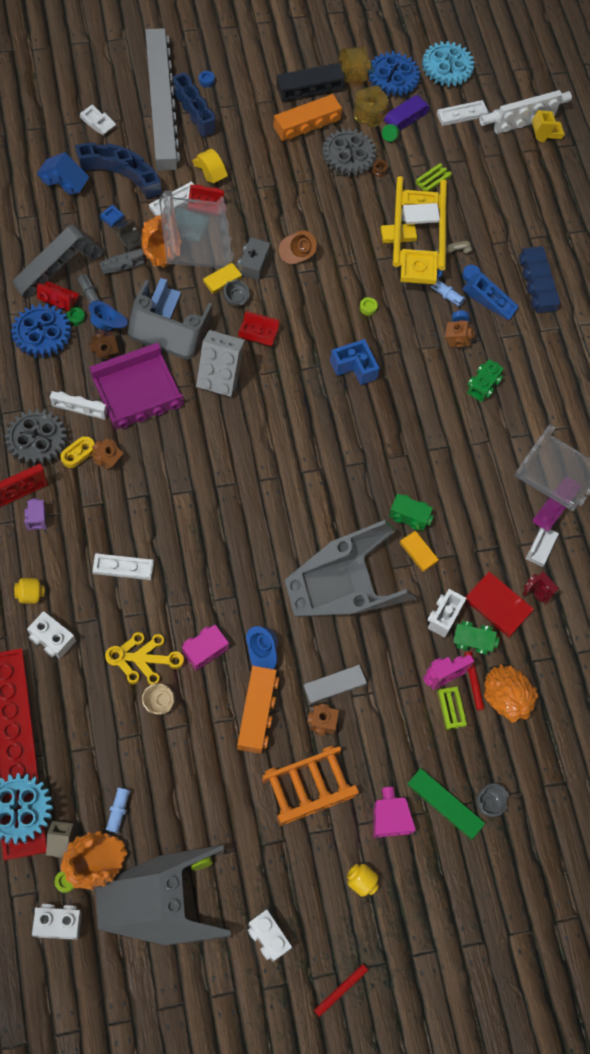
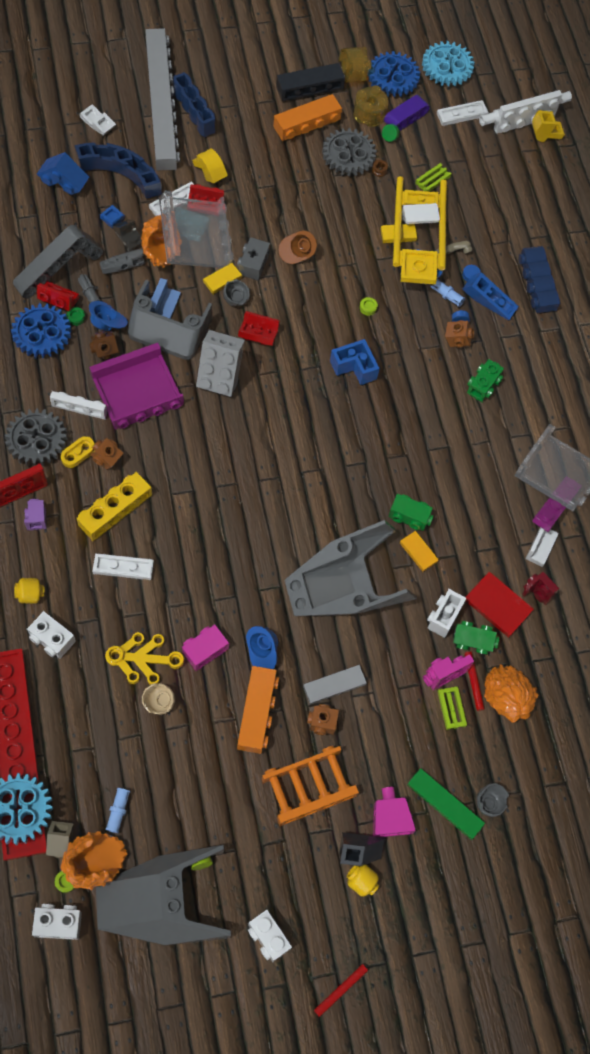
blue tile [199,71,215,88] -> none
none -> yellow brick [77,472,152,541]
none -> black slope [339,832,384,866]

